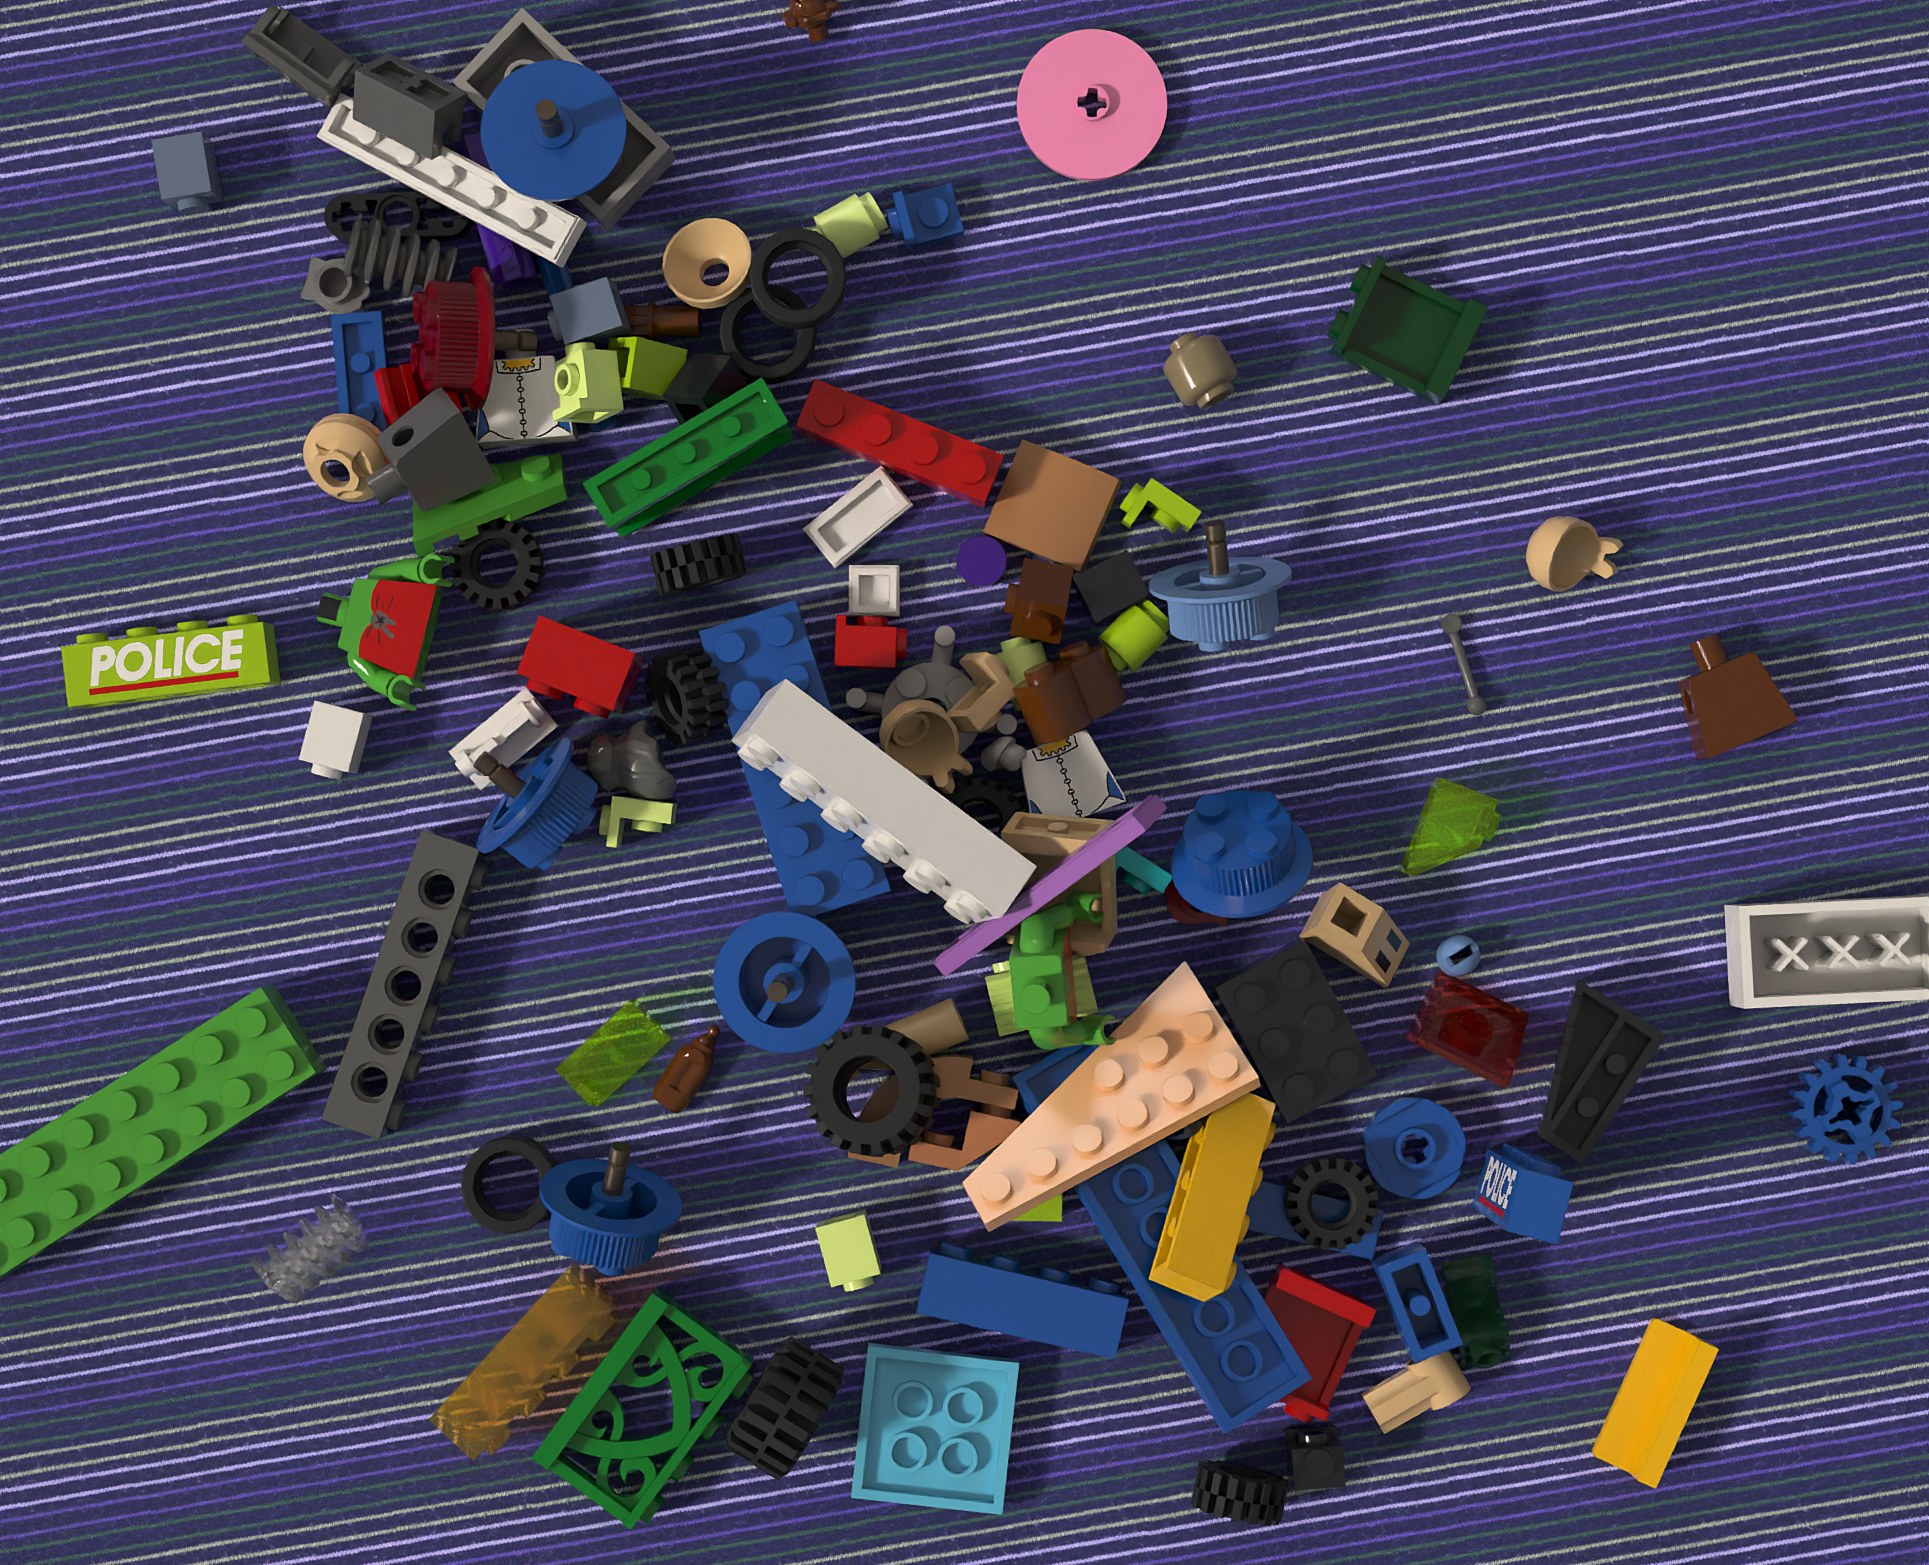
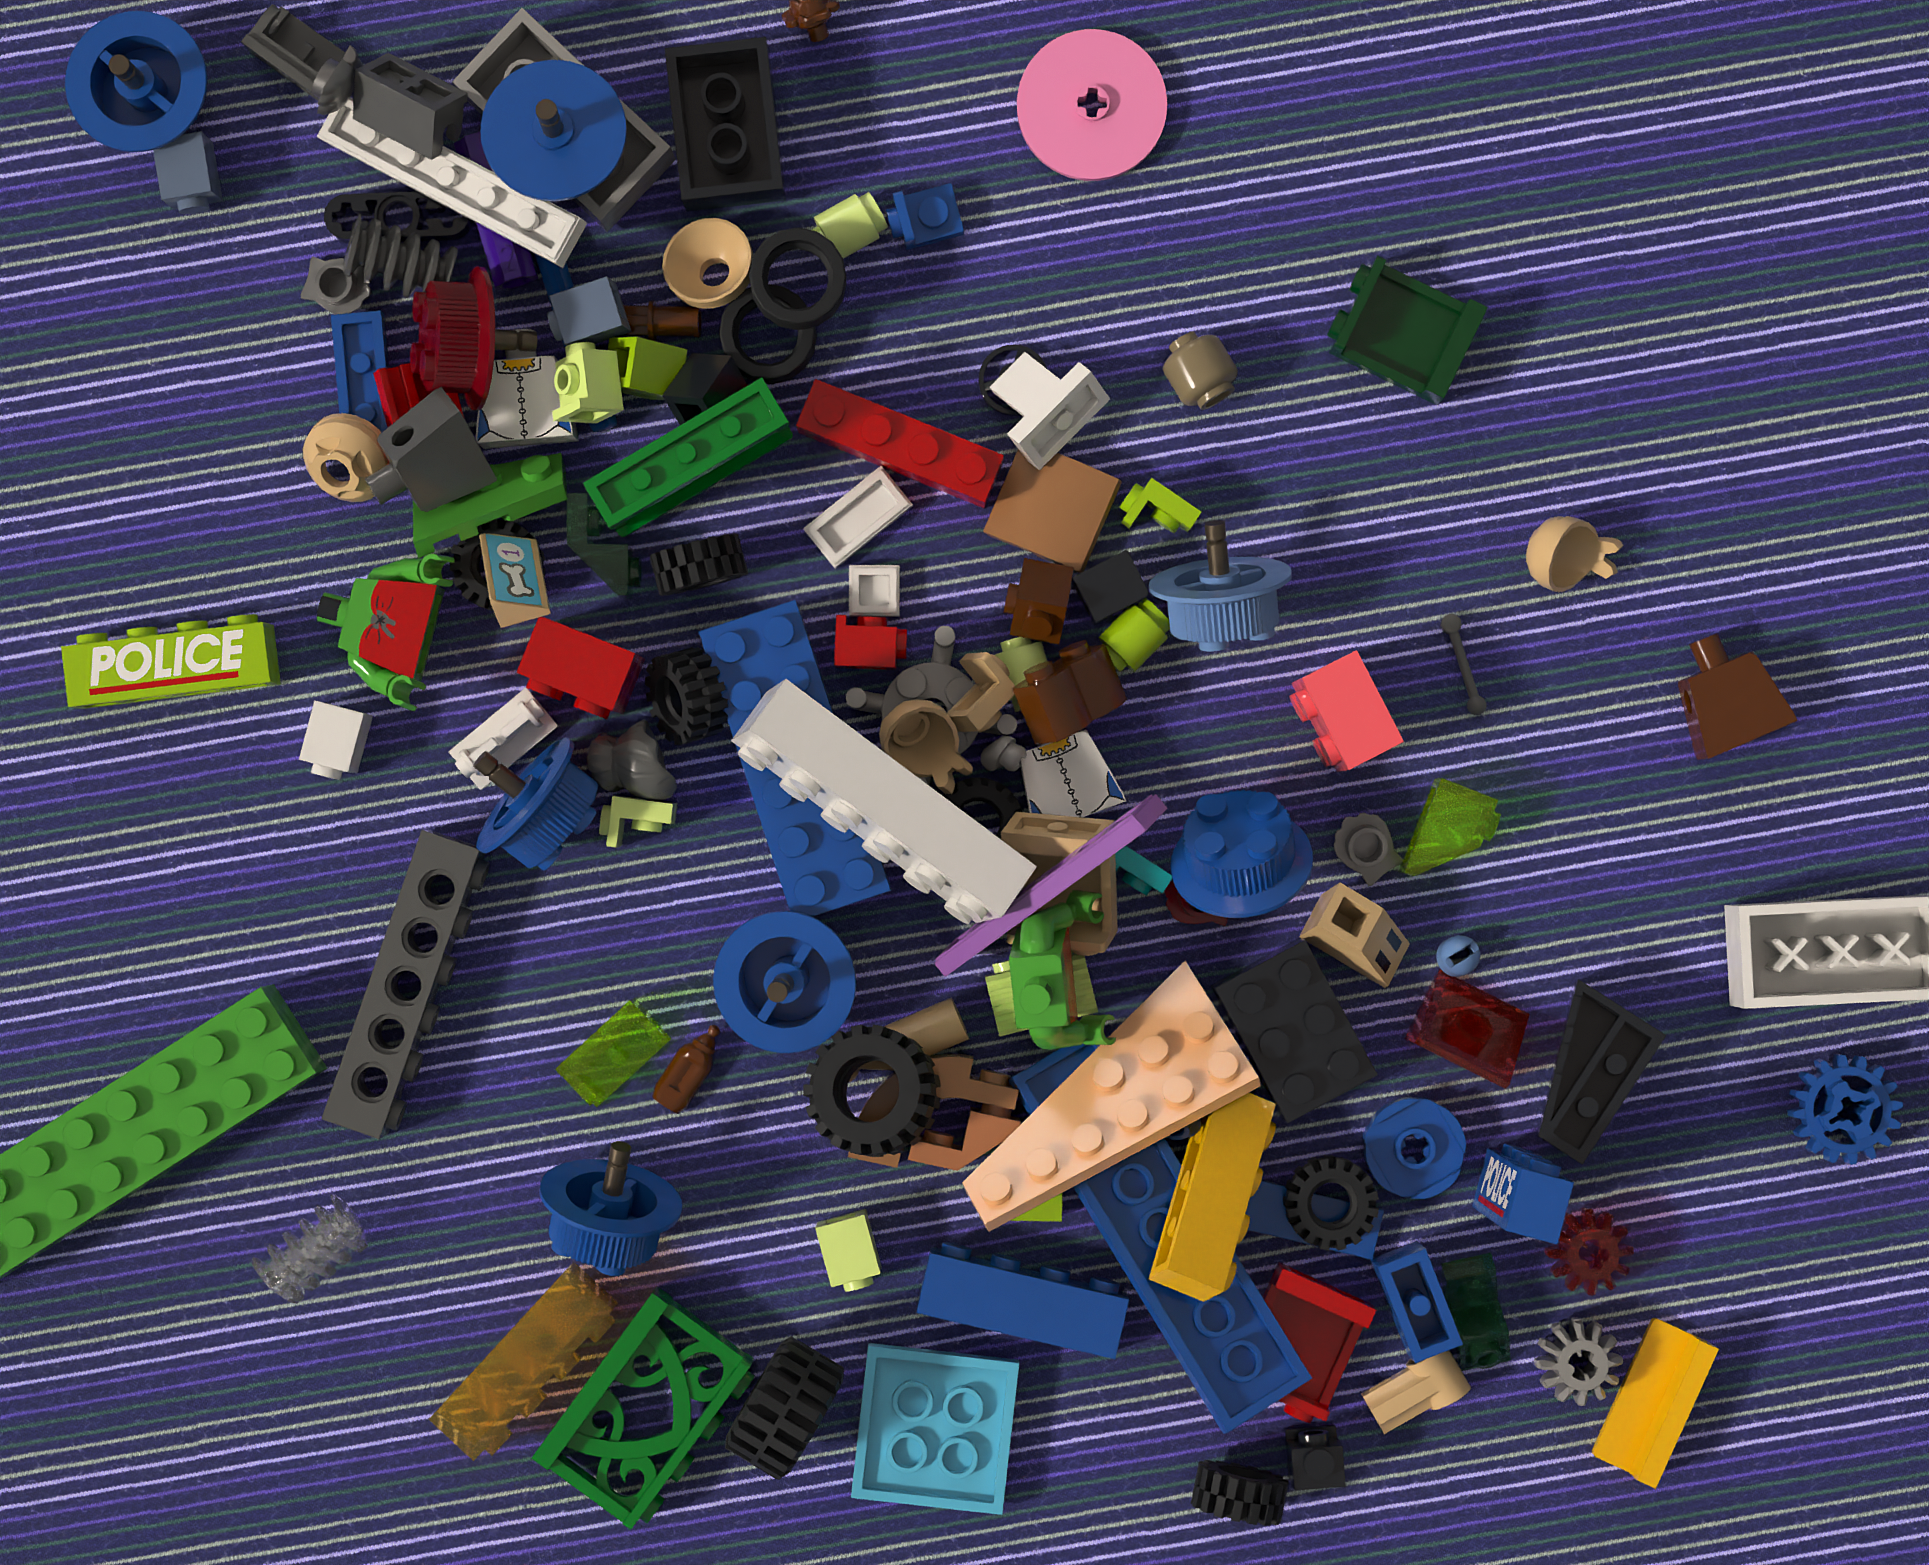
black tyre [461,1134,557,1234] -> none
dark purple tile [956,536,1007,587] -> none
none -> blue piece [65,11,207,152]
none -> flat silver animal [312,45,363,115]
none -> slope [479,533,551,628]
none -> clear green slope [567,493,642,599]
none -> black brick [664,37,786,212]
none -> white piece [978,345,1110,470]
none -> coral brick [1289,650,1404,772]
none -> flat silver animal [1334,813,1404,887]
none -> light grey gear [1534,1317,1623,1406]
none -> clear red gear [1545,1207,1634,1295]

